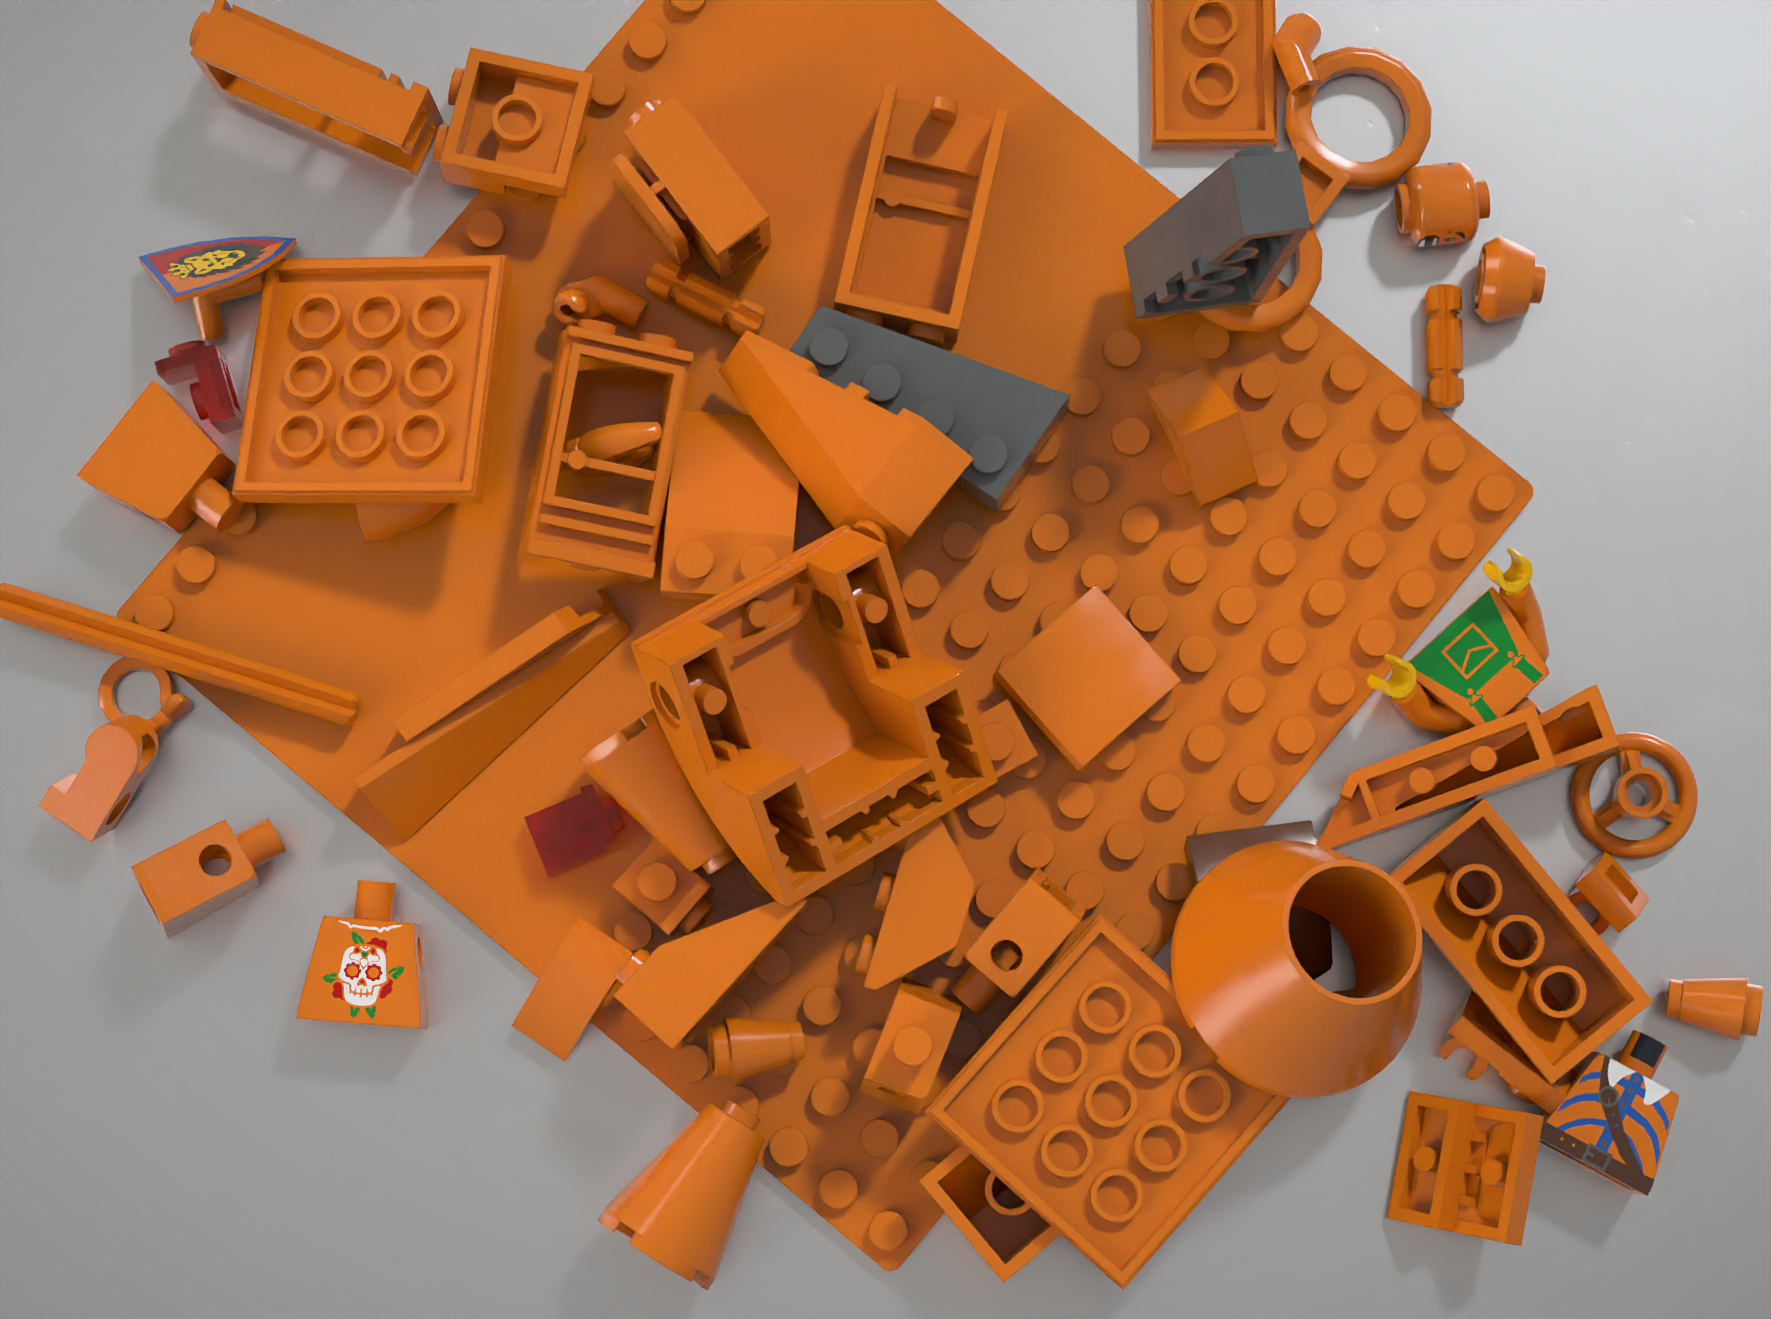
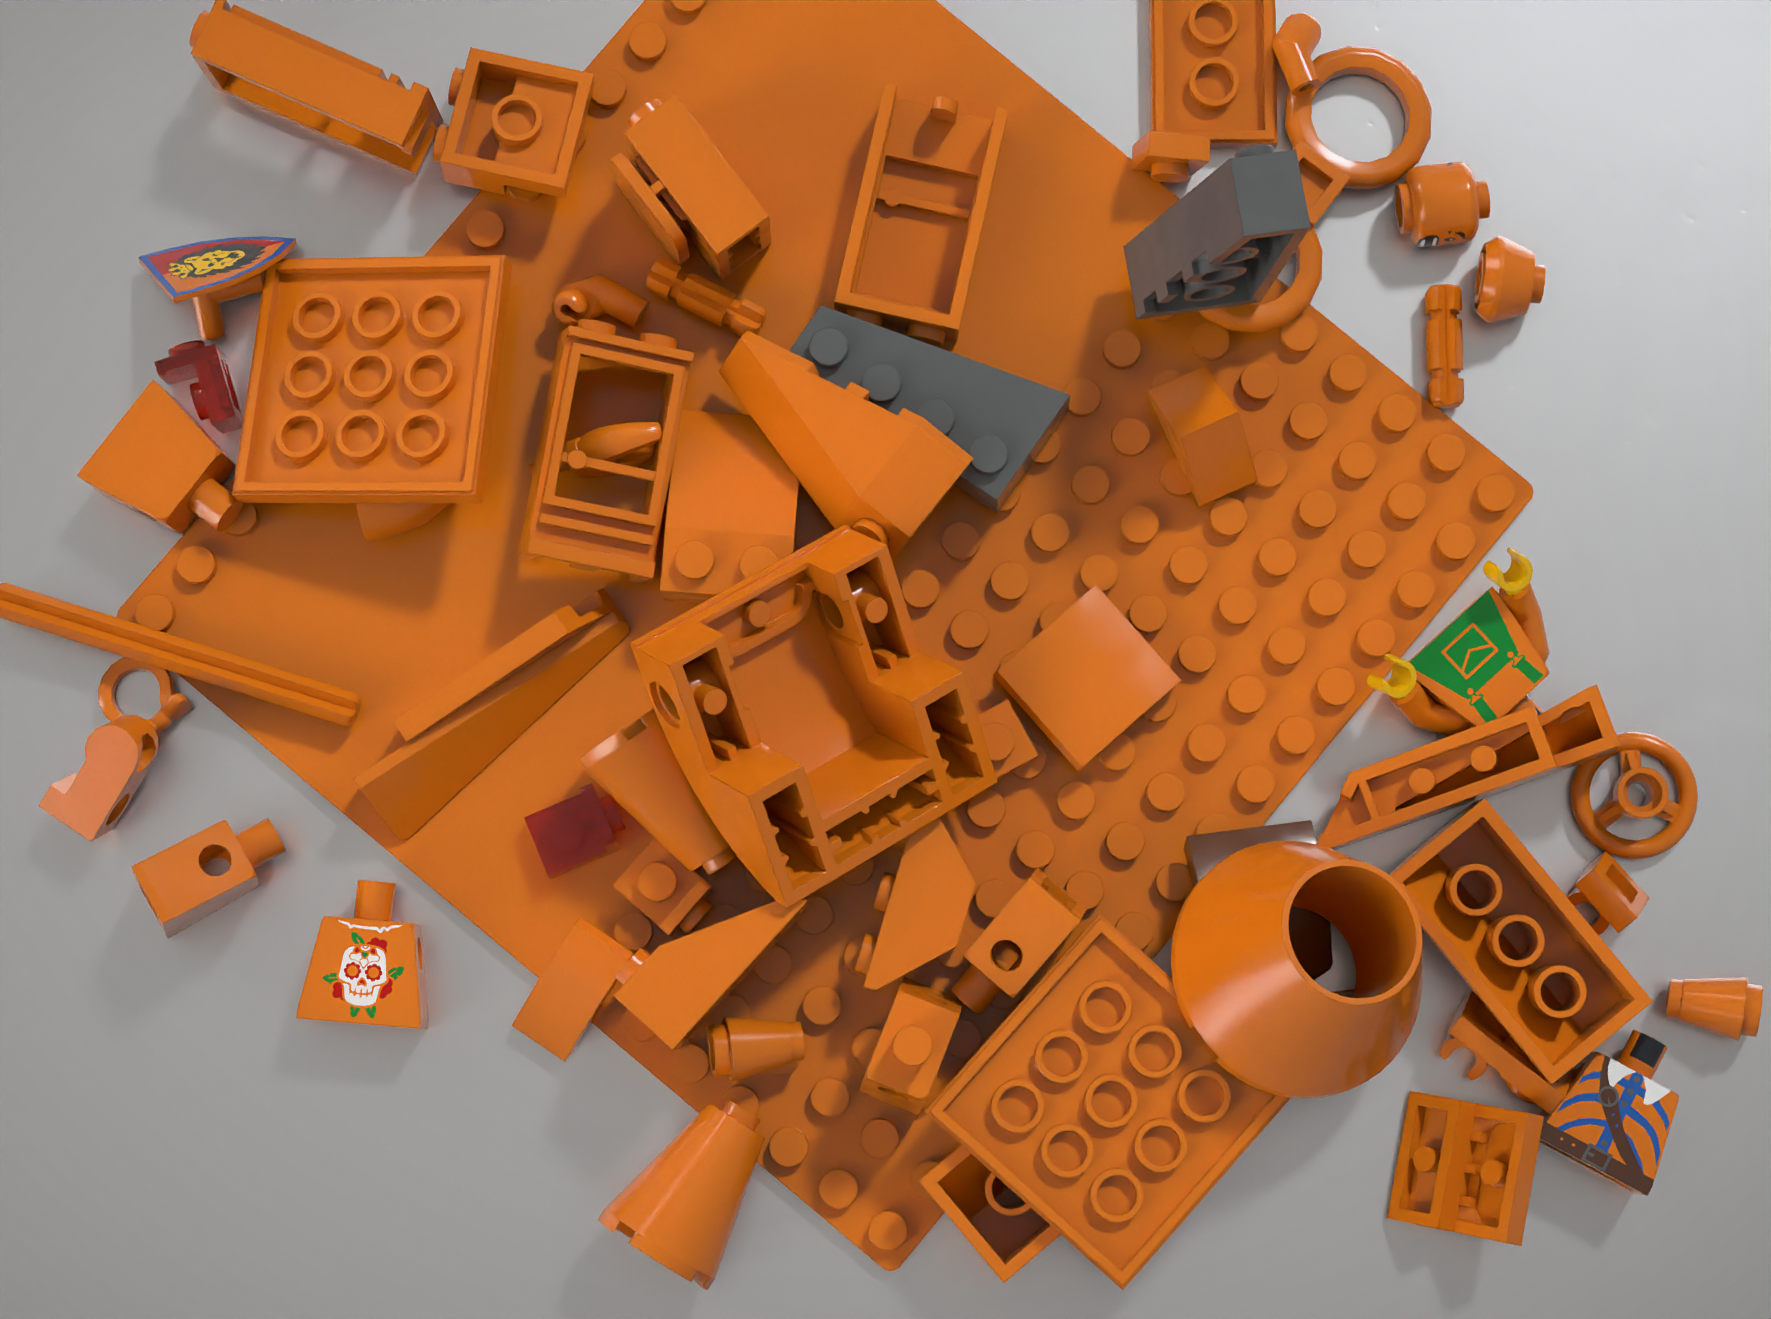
none -> orange plate [1132,131,1210,183]

